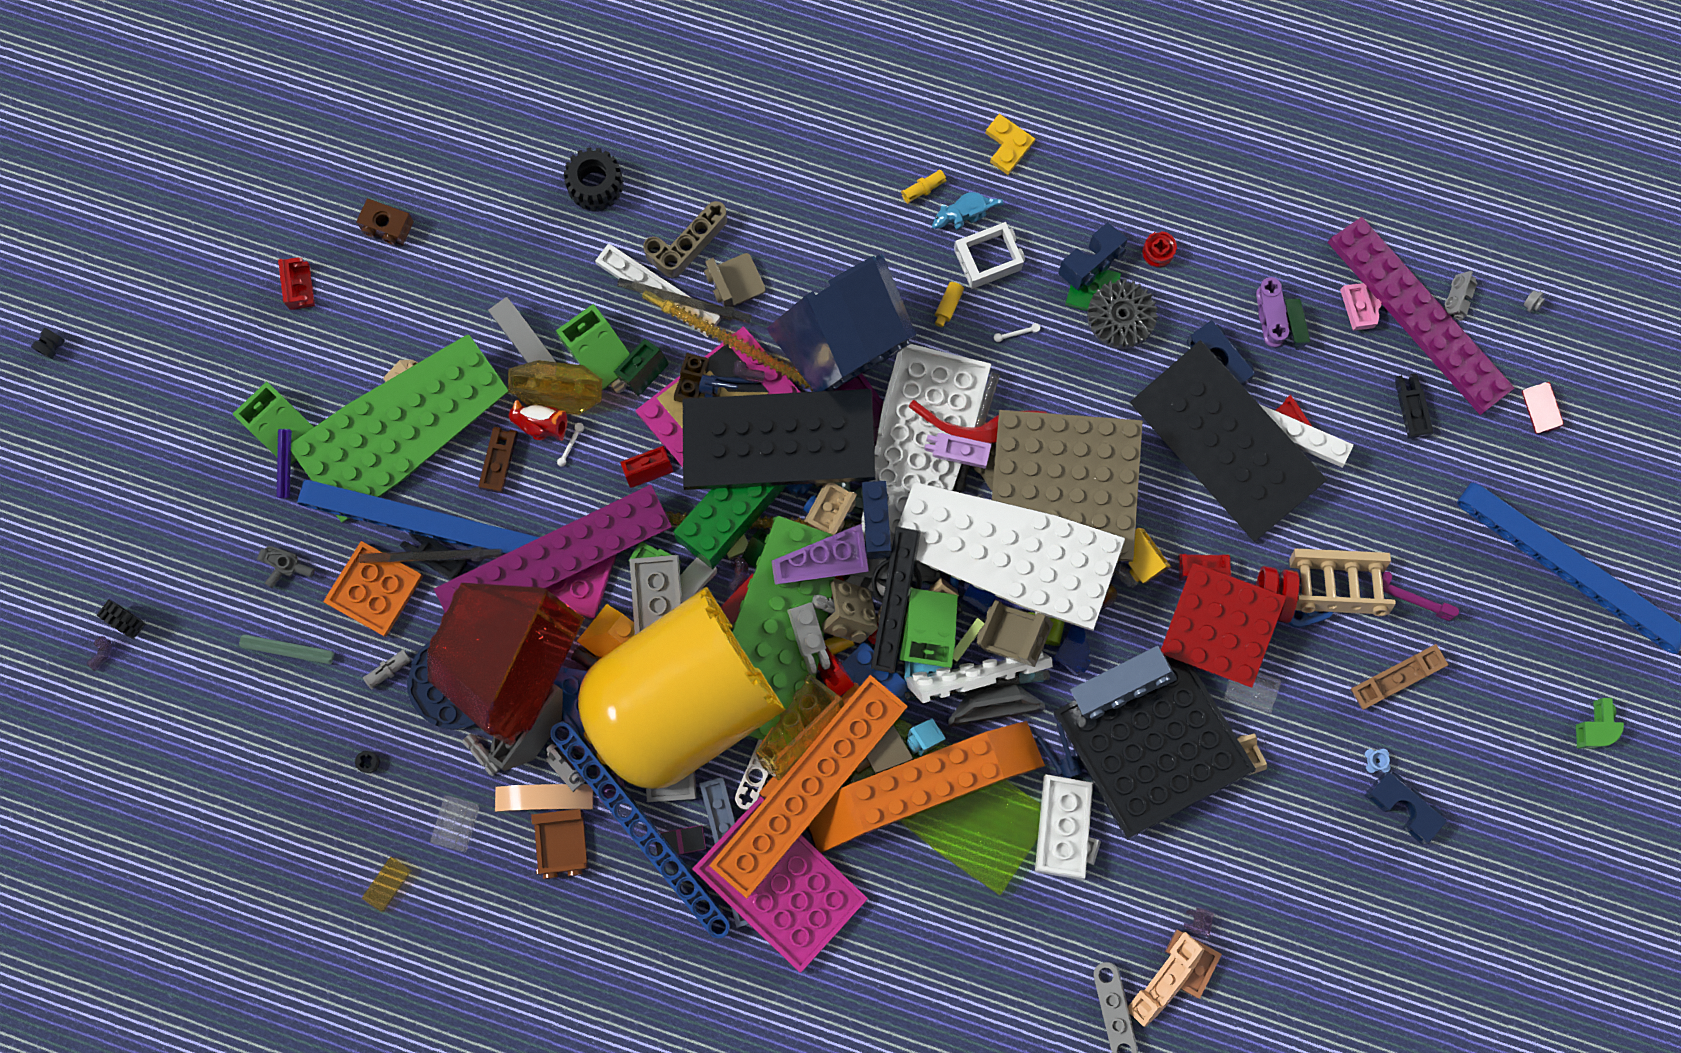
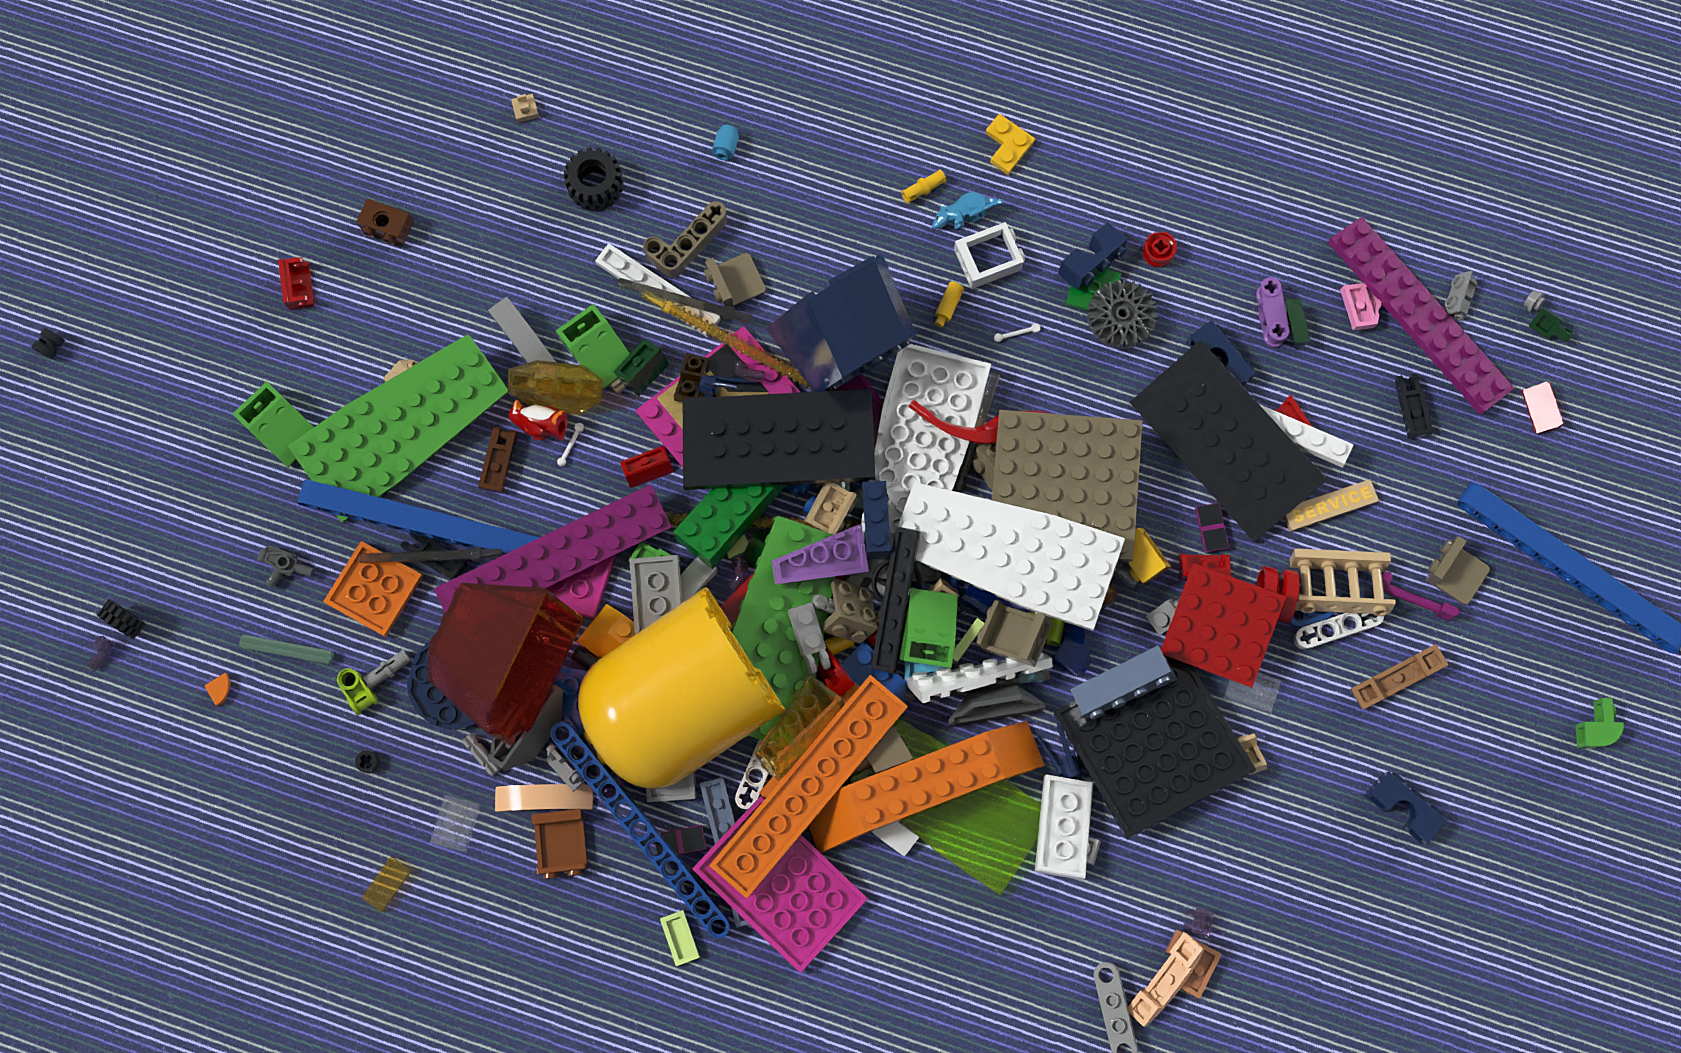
dark purple axle [277,429,292,498] -> none
medium azure slope [906,719,946,757] -> none
lavender hinge [924,433,991,469] -> none
light blue plate [1365,749,1390,773] -> none
none -> orange tile [204,673,231,707]
none -> lime piece [337,668,379,716]
none -> tan tile [511,94,539,123]
none -> yellowish green tile [660,910,700,966]
none -> dark azure brick [712,125,739,160]
none -> white slope [872,821,919,856]
none -> light grey bracket [1146,597,1179,636]
none -> black tile [1195,503,1229,553]
none -> tan tile [1284,480,1379,532]
none -> white beam [1293,613,1384,650]
none -> dark tan bracket [1425,536,1490,605]
none -> dark green plate [1529,306,1573,343]

